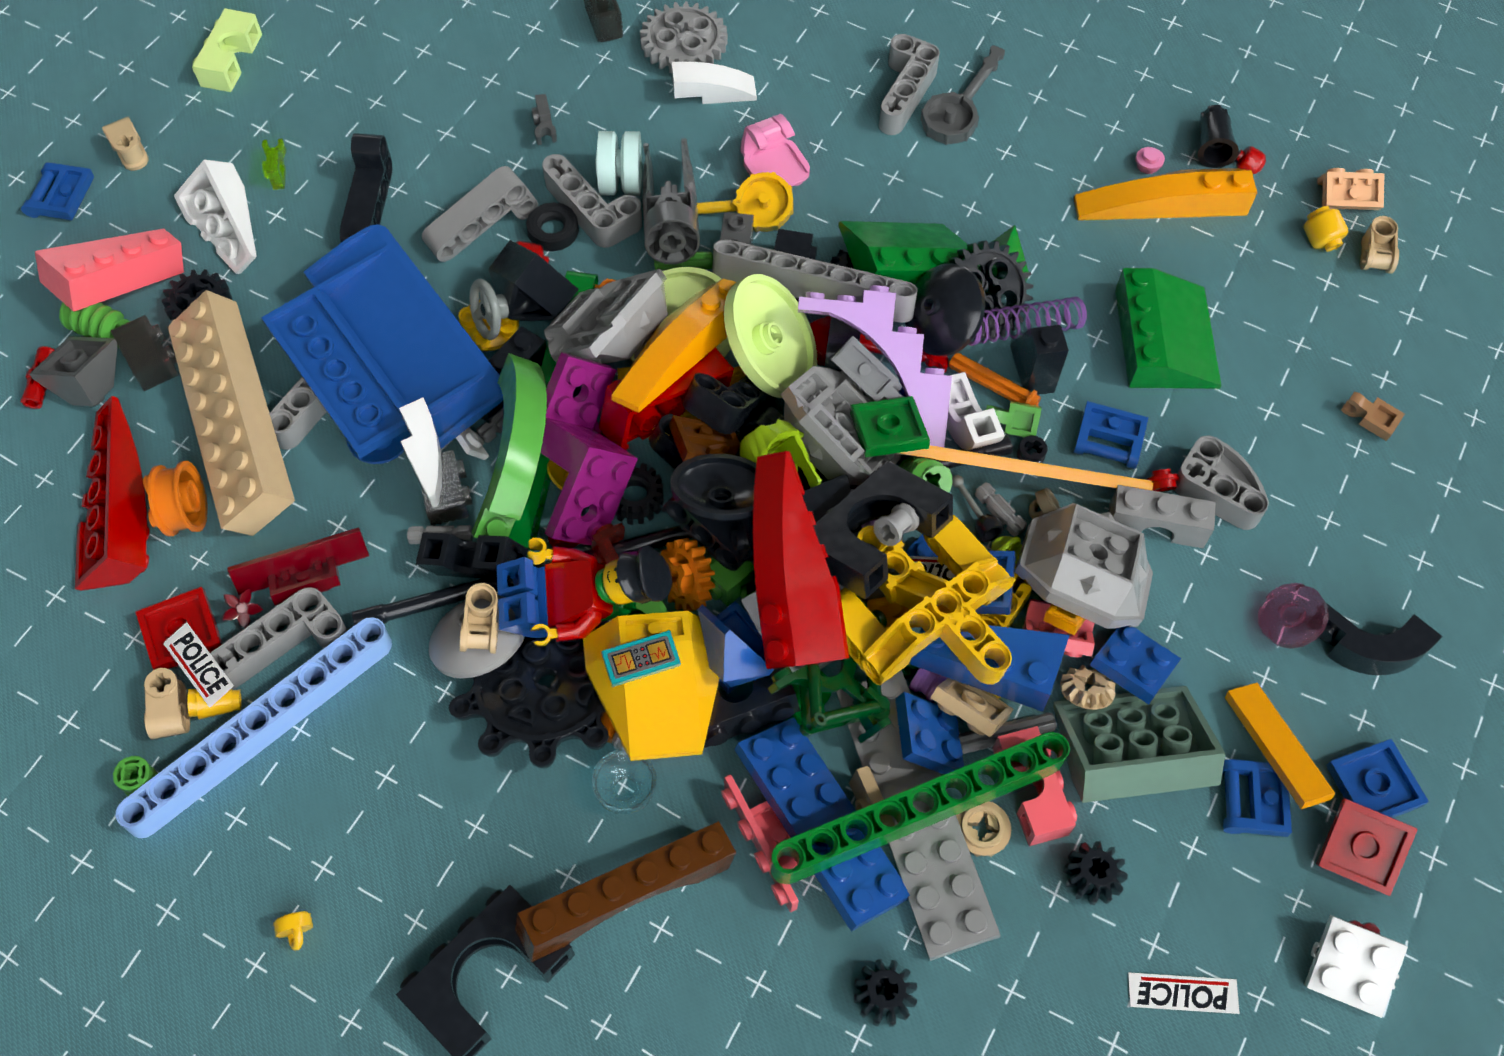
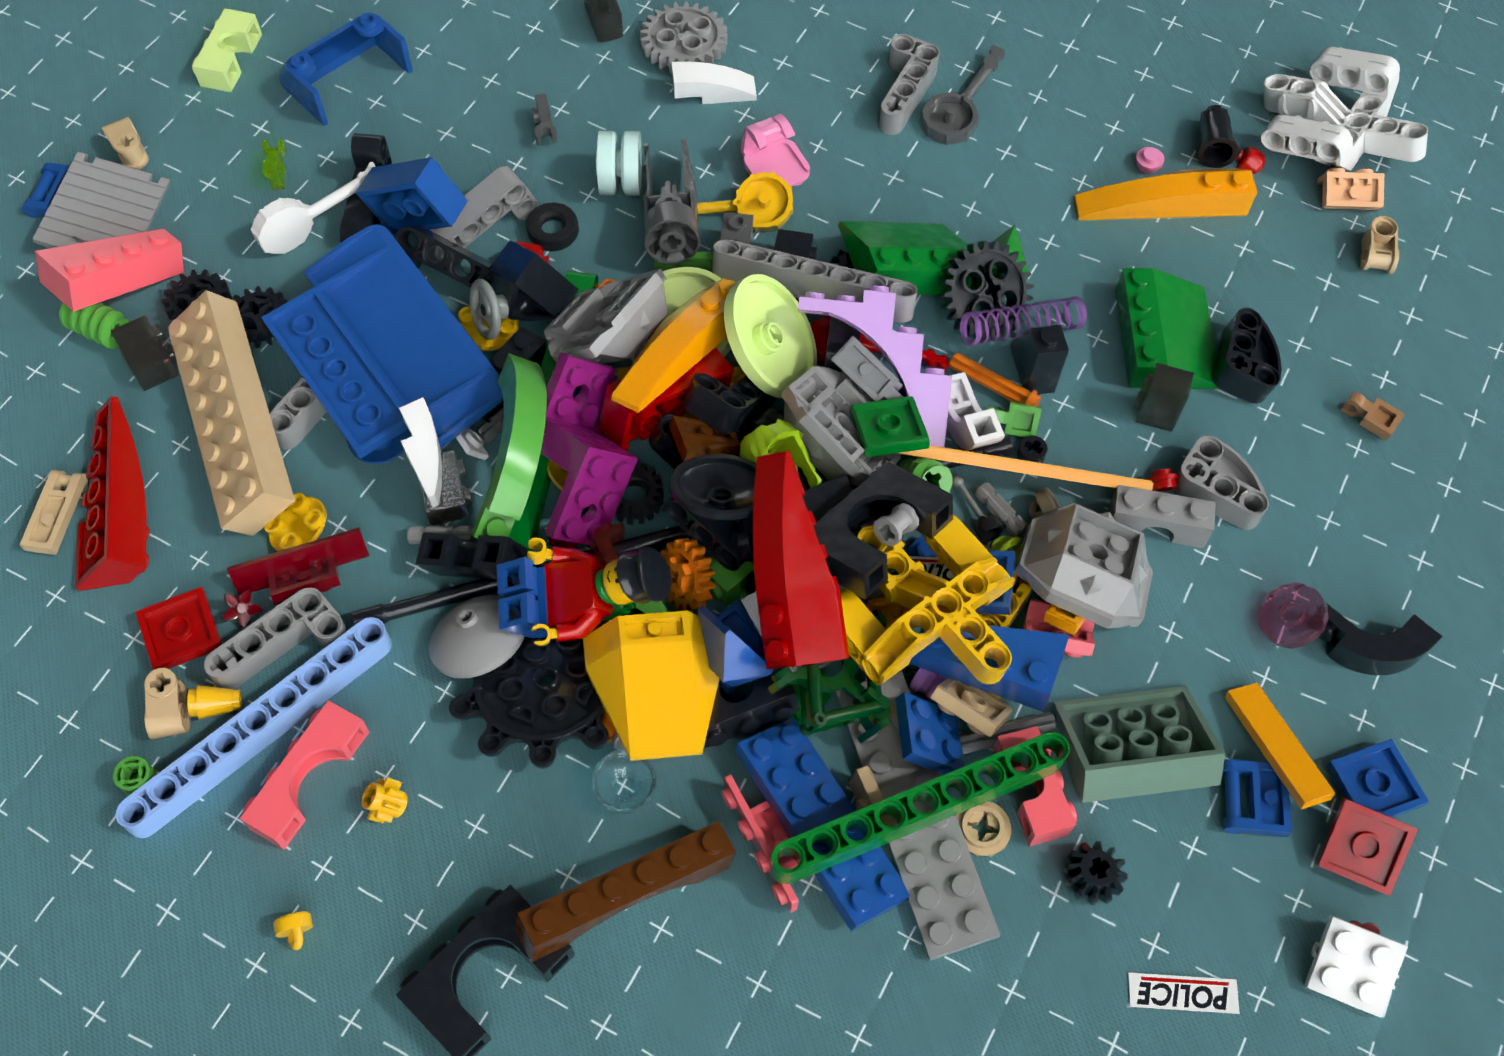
red pin [20,346,55,409] -> none
dark grey slope [30,336,118,407] -> none
orange wheel [143,461,208,537] -> none
white sticker [163,622,234,708] -> none
white wedge [174,160,257,274] -> none
tan piece [460,583,498,654] -> none
light grey beam [542,154,642,248] -> none
tile [601,630,681,687] -> none
black gear [853,959,918,1027] -> none
black dish [905,264,985,356] -> none
tan gear [1060,665,1116,710] -> none
blue plate [1073,401,1149,469] -> none
blue plate [1090,626,1181,705] -> none
yellow head [1303,206,1349,252] -> none
none -> tan plate [19,470,89,555]
none -> light grey door [32,151,171,248]
none -> black gear [233,286,288,348]
none -> coral arch [240,700,370,850]
none -> white piece [250,162,376,254]
none -> yellow dish [264,493,327,552]
none -> blue windscreen [278,13,413,126]
none -> blue brick [355,157,468,234]
none -> yellow gear [362,777,408,824]
none -> black beam [394,225,496,294]
none -> clear smoke brick [1133,363,1194,432]
none -> black beam [1212,307,1282,404]
none -> white piece [1261,47,1428,171]

